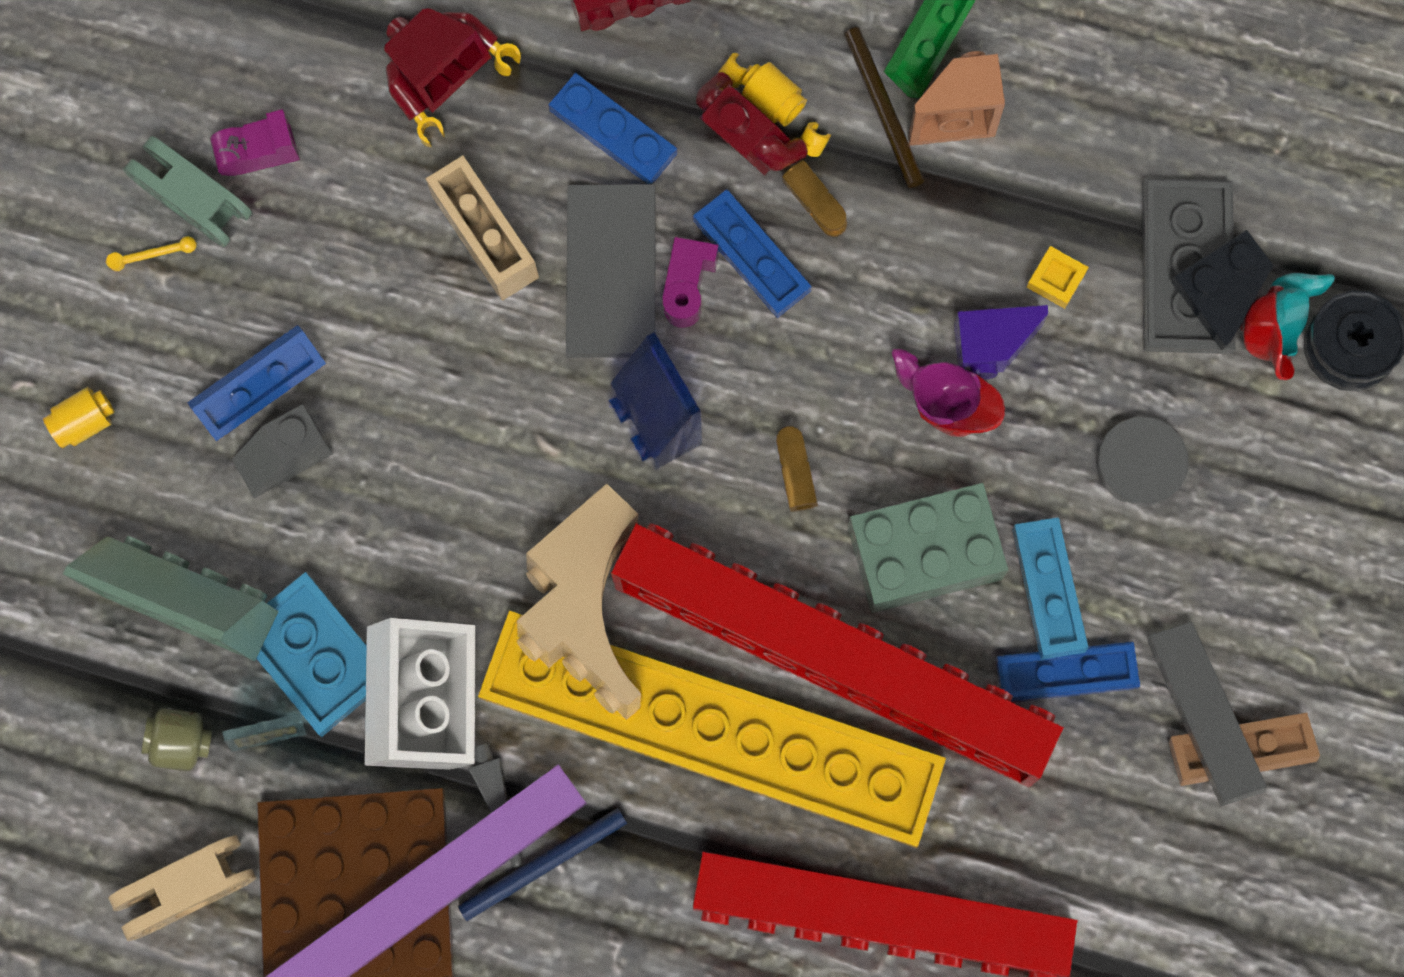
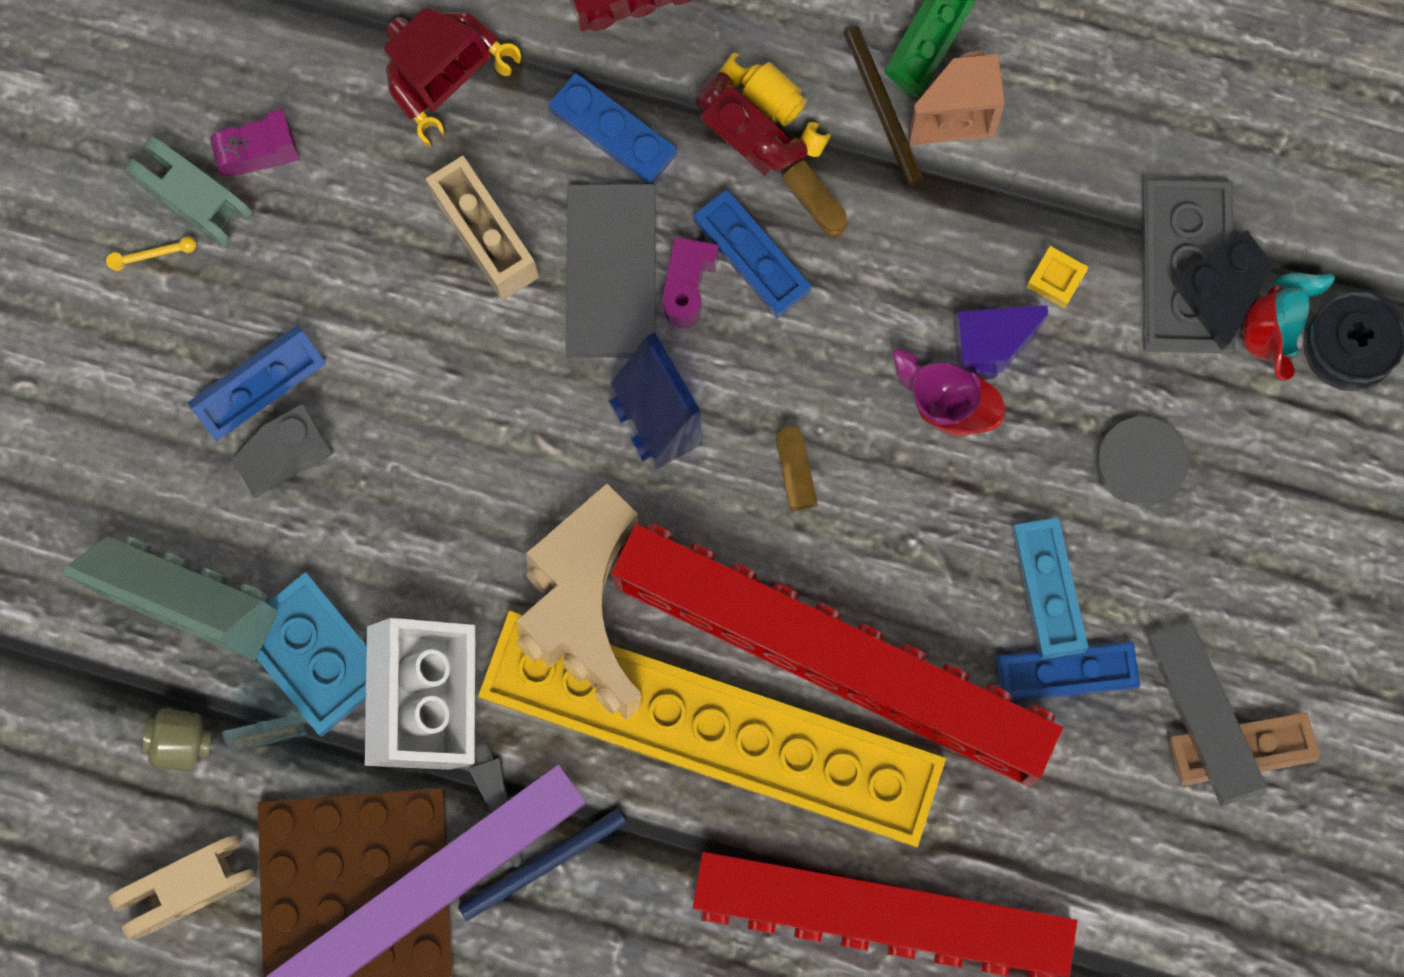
yellow brick [43,386,115,449] -> none
sand green brick [848,483,1008,614] -> none

